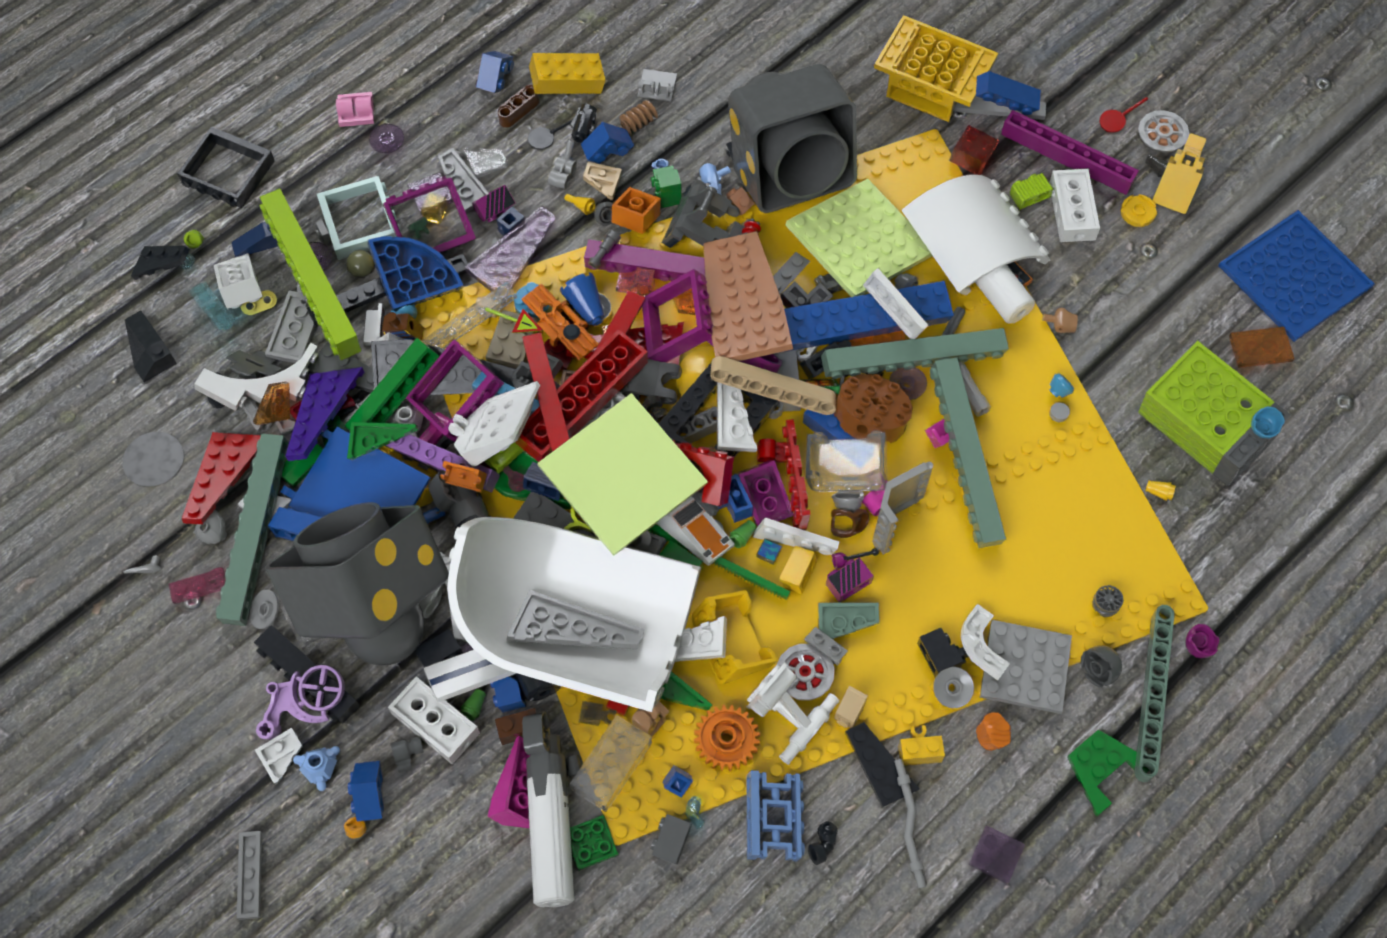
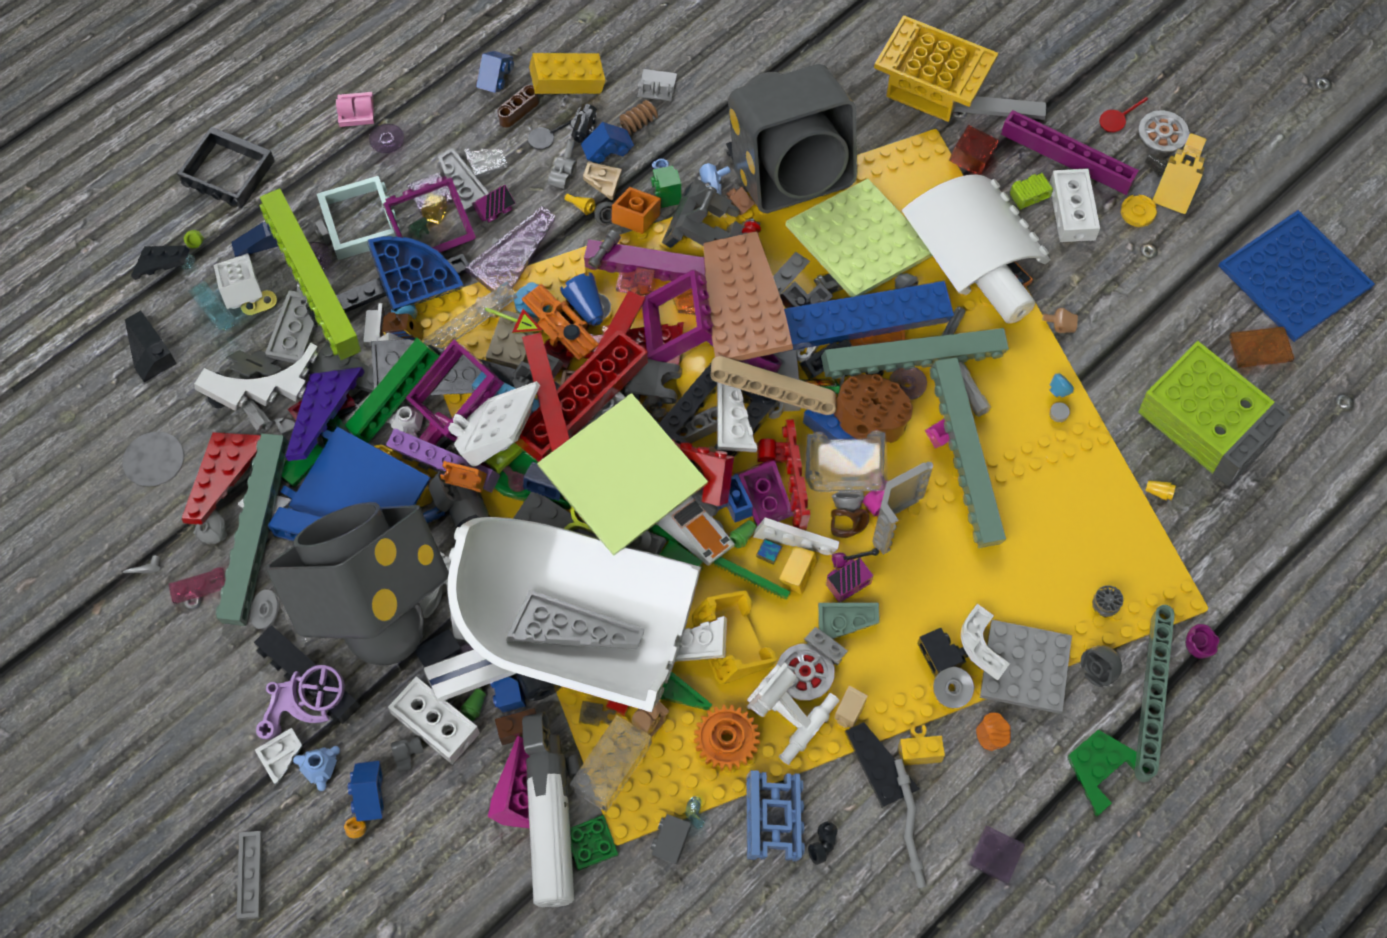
clear orange wing [253,381,290,425] -> none
olive hair [347,250,374,277] -> none
green wing [347,422,418,460] -> none
dark blue brick [497,207,526,238] -> none
blue slope [663,765,693,798] -> none
white tile [863,268,928,339] -> none
blue brick [976,71,1041,115] -> none
dark azure hair [1251,406,1285,439] -> none

